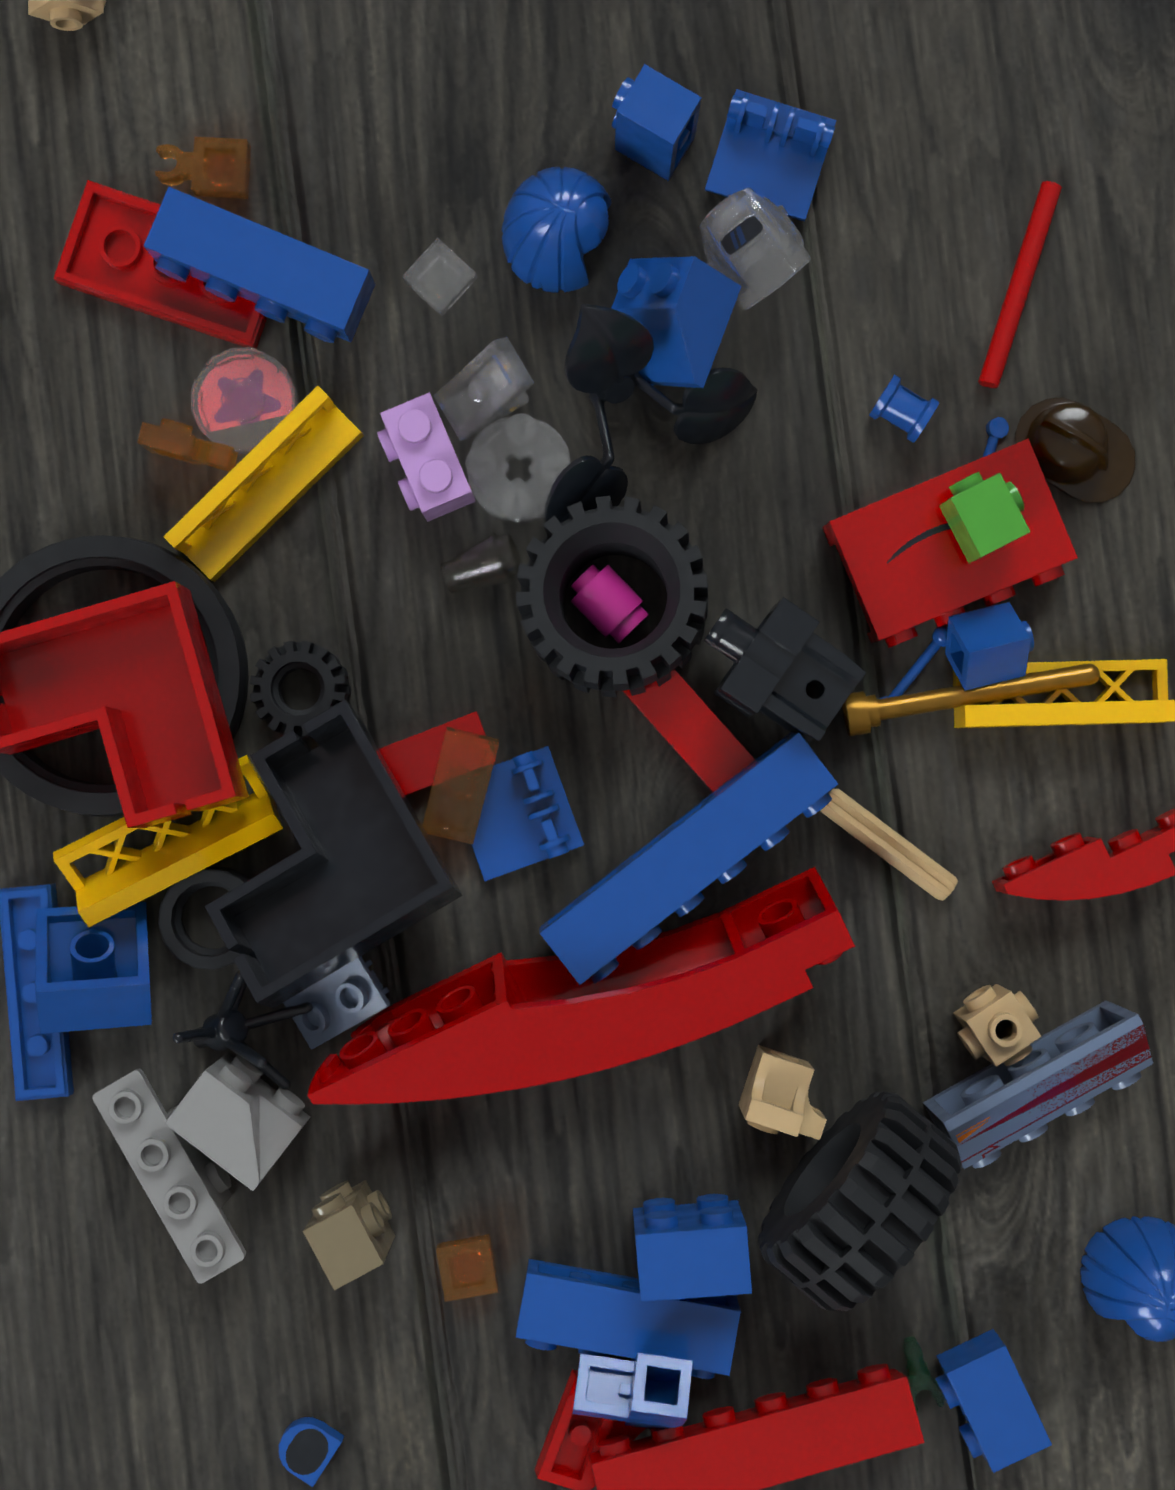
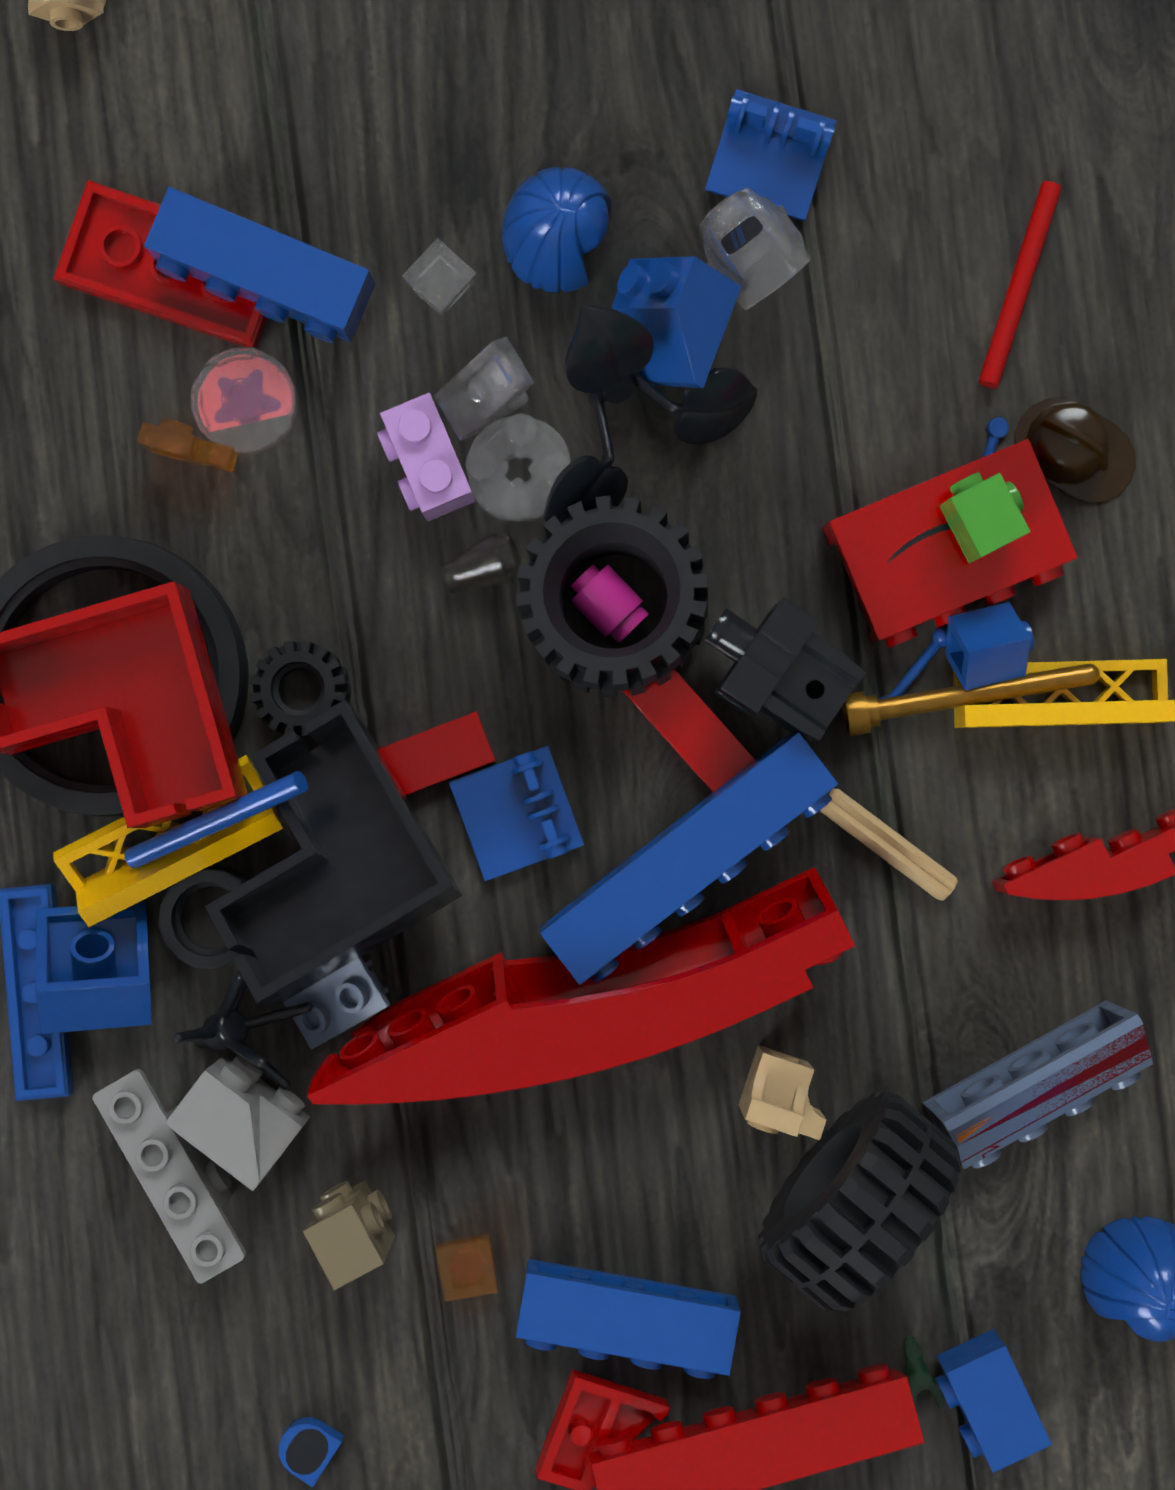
clear orange plate [155,137,251,199] -> none
yellow fence [163,385,364,582] -> none
clear orange plate [422,727,499,844] -> none
brick [572,1353,693,1428] -> none
blue brick [611,64,702,181] -> none
blue brick [633,1194,752,1302] -> none
blue bush [869,374,940,443] -> none
tan brick [953,984,1042,1067] -> none
none -> blue bar [125,771,308,869]

